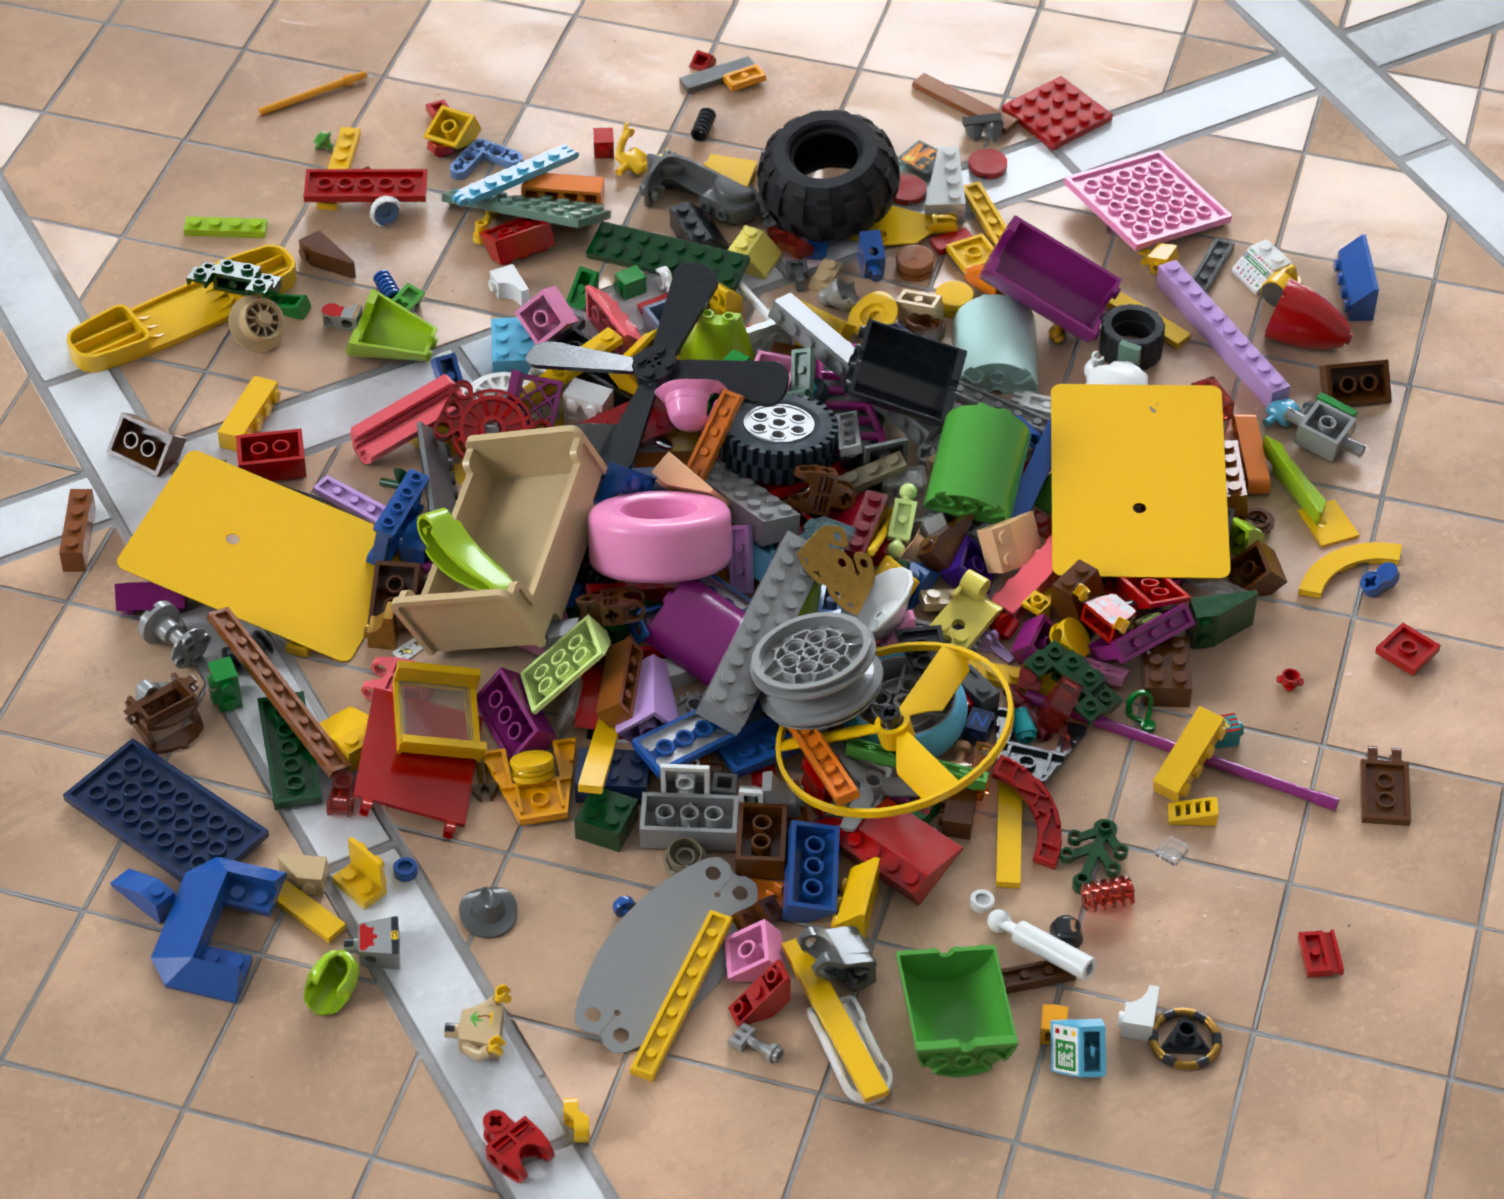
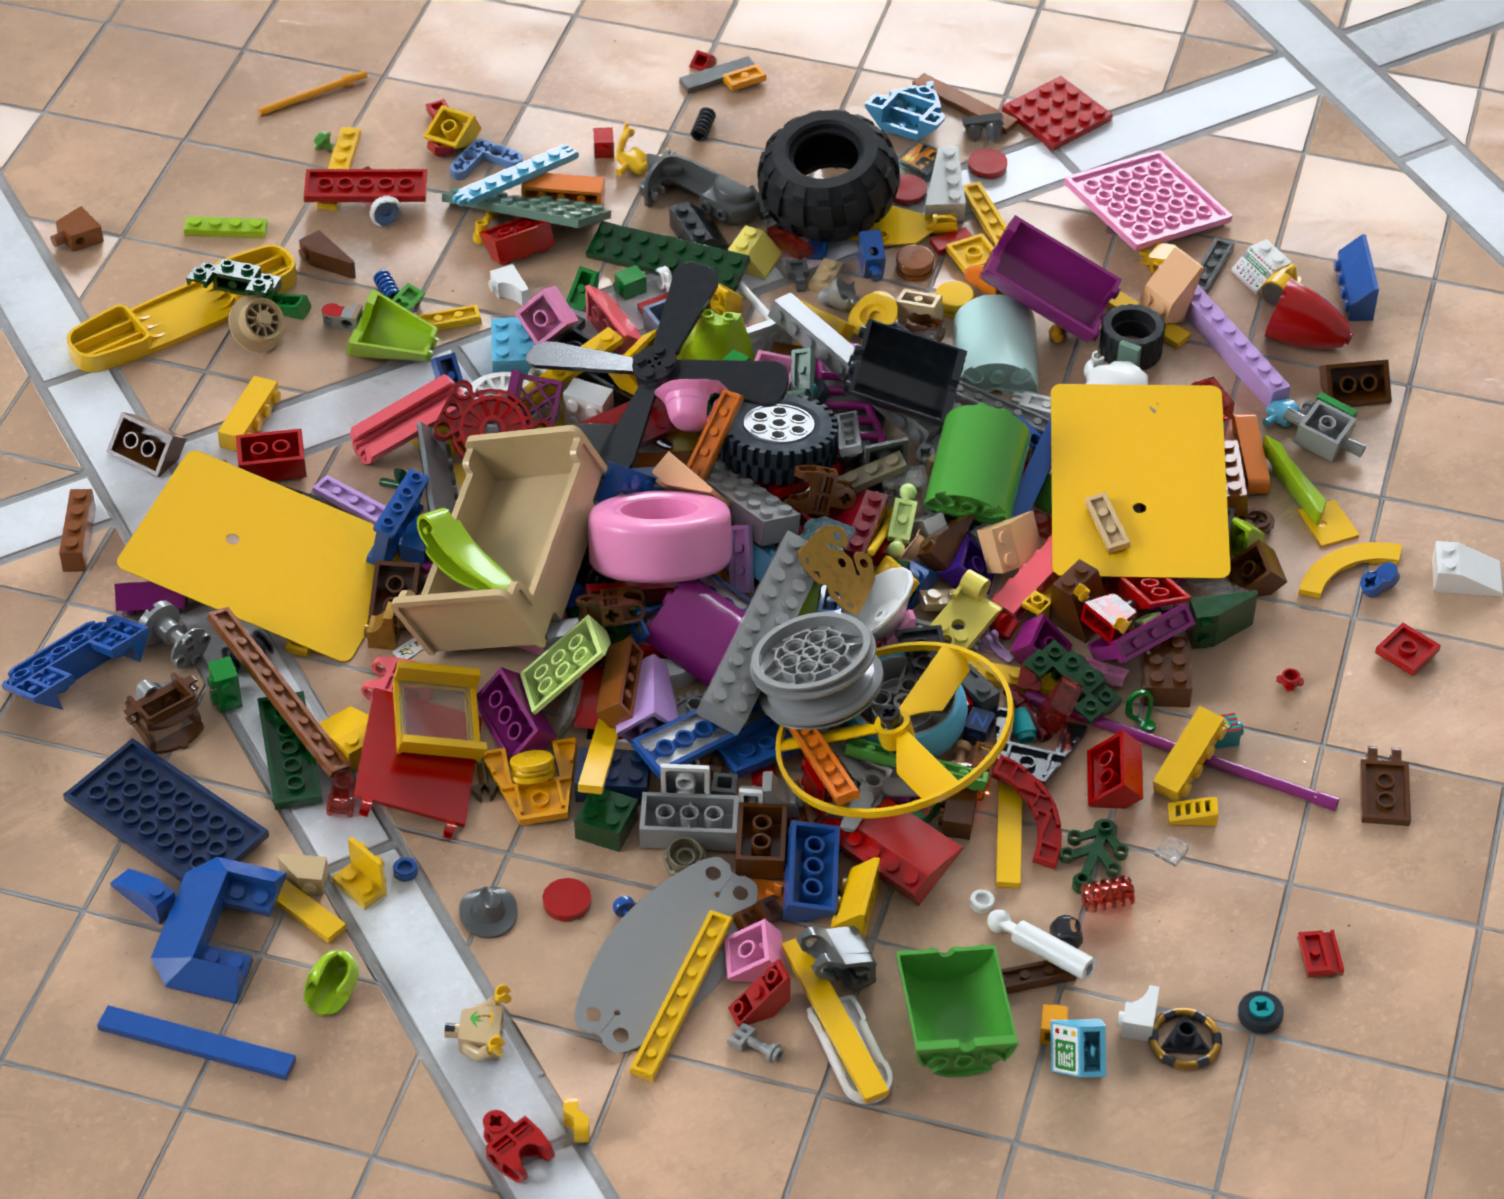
light grey torso [344,916,401,969] -> none
yellow slope [703,154,757,187] -> none
yellow head [1049,617,1090,657] -> none
none -> blue slope [2,615,150,710]
none -> dark orange torso [50,206,104,251]
none -> blue tile [97,1005,296,1080]
none -> yellow tile [417,304,482,331]
none -> red tile [542,878,592,922]
none -> dark azure wedge [865,81,945,141]
none -> tan plate [1084,492,1130,554]
none -> red slope [1087,730,1143,809]
none -> light nougat slope [1139,247,1204,323]
none -> black wheel [1238,991,1284,1034]
none -> white slope [1432,541,1503,597]

